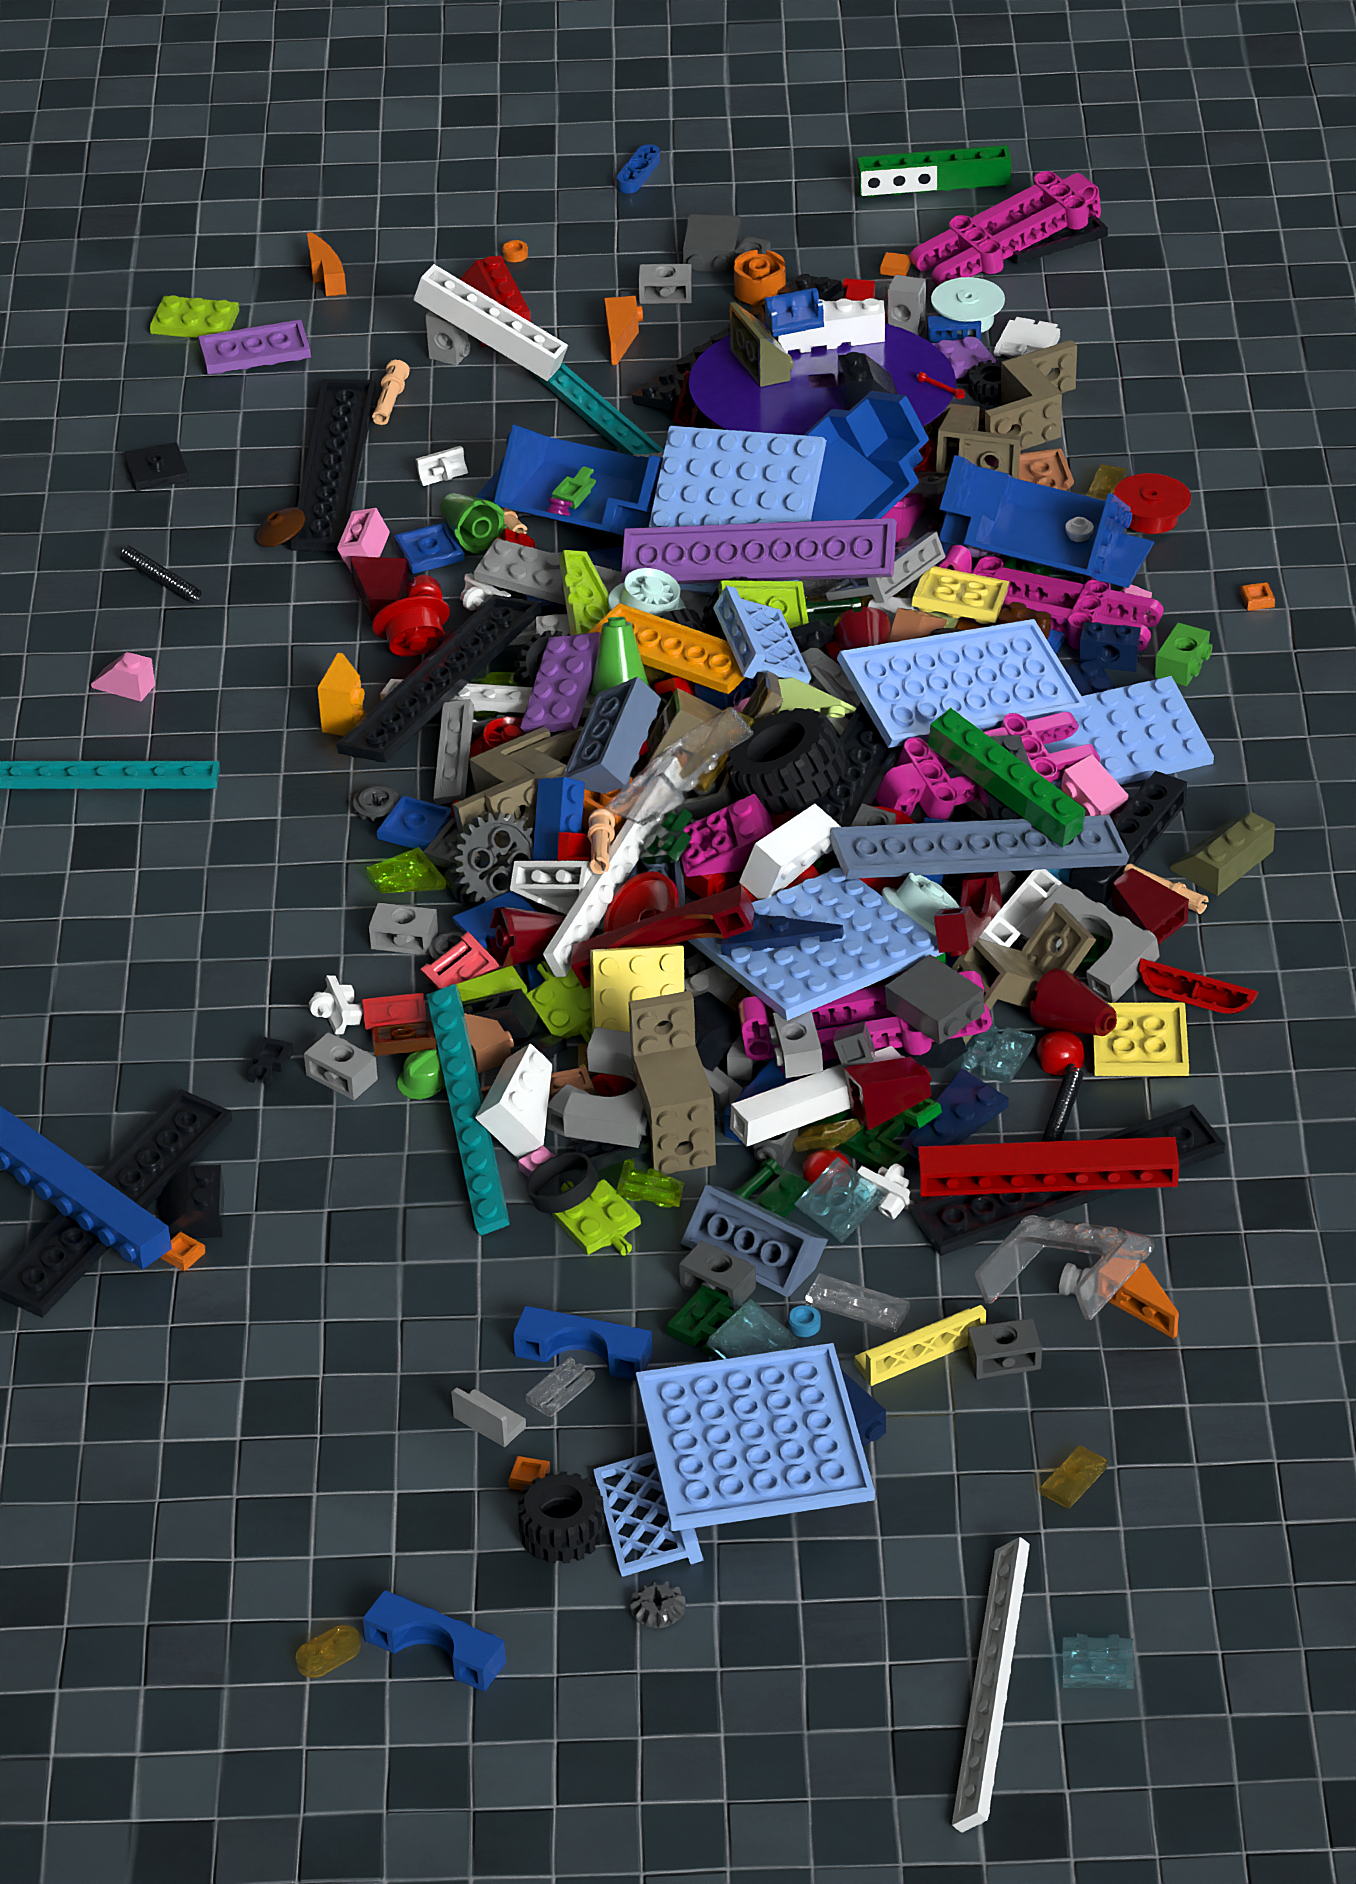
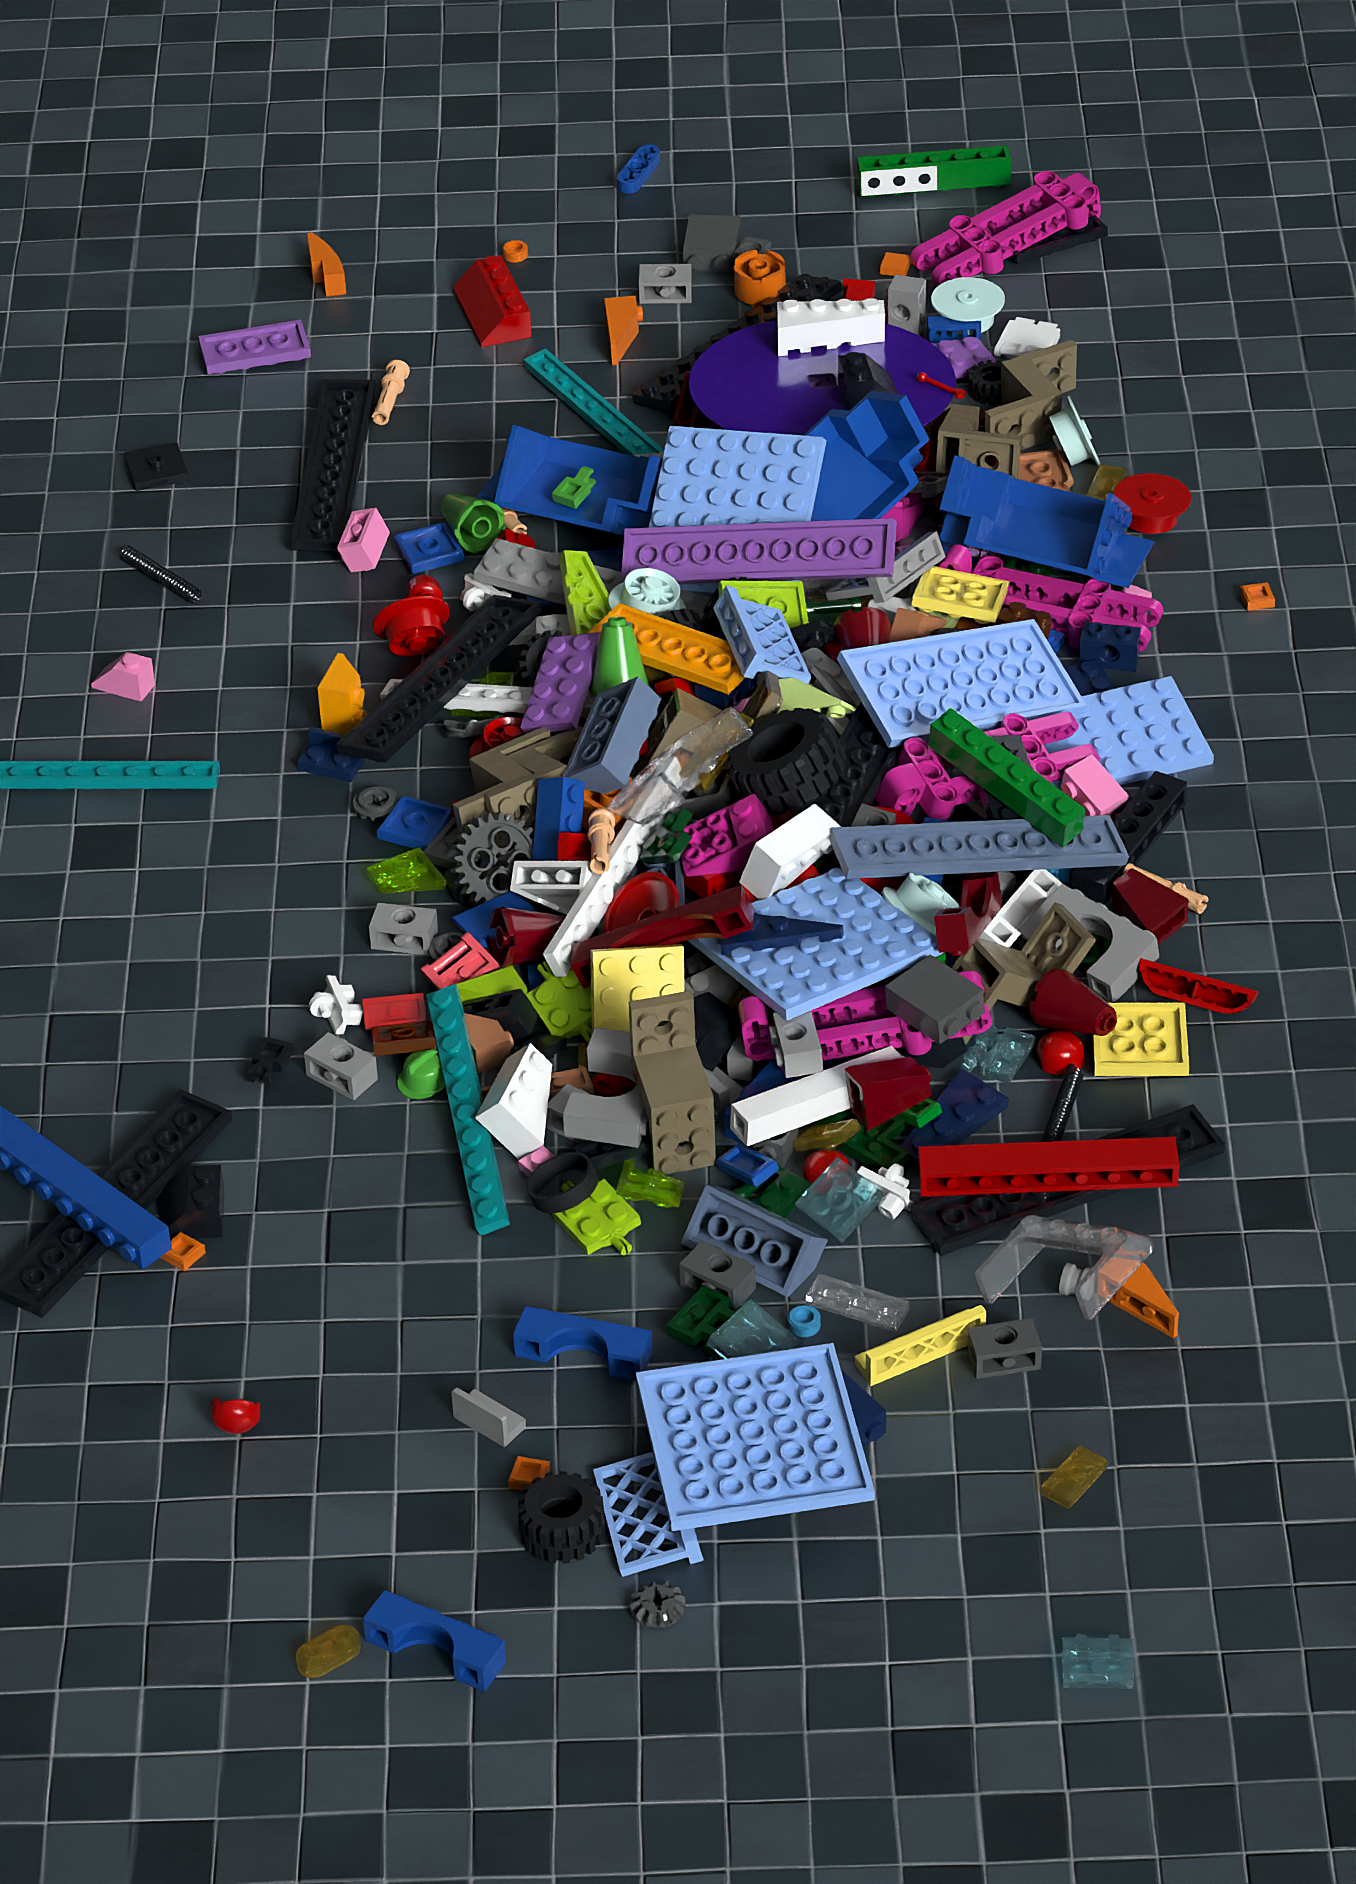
lime plate [150,295,239,338] -> none
reddish brown dish [256,507,306,547] -> none
dark red slope [350,556,408,621] -> none
white brick [414,264,568,381] -> none
white hips [415,446,468,486] -> none
light grey brick [426,311,471,366] -> none
light grey plate [433,699,474,805] -> none
clear tile [526,1357,595,1418] -> none
magenta bush [546,497,573,516] -> none
olive slope [730,302,793,387] -> none
blue hinge [765,288,824,337] -> none
dark grey brick [833,1021,876,1069] -> none
white plate [952,1537,1030,1833] -> none
white plate [1065,517,1094,542] -> none
bright green brick [1155,623,1212,686] -> none
olive slope [1170,811,1275,896] -> none
none -> red hair [210,1398,261,1435]
none -> dark blue bracket [297,727,365,782]
none -> blue tile [716,1143,779,1188]
none -> light aqua piece [1049,396,1101,466]

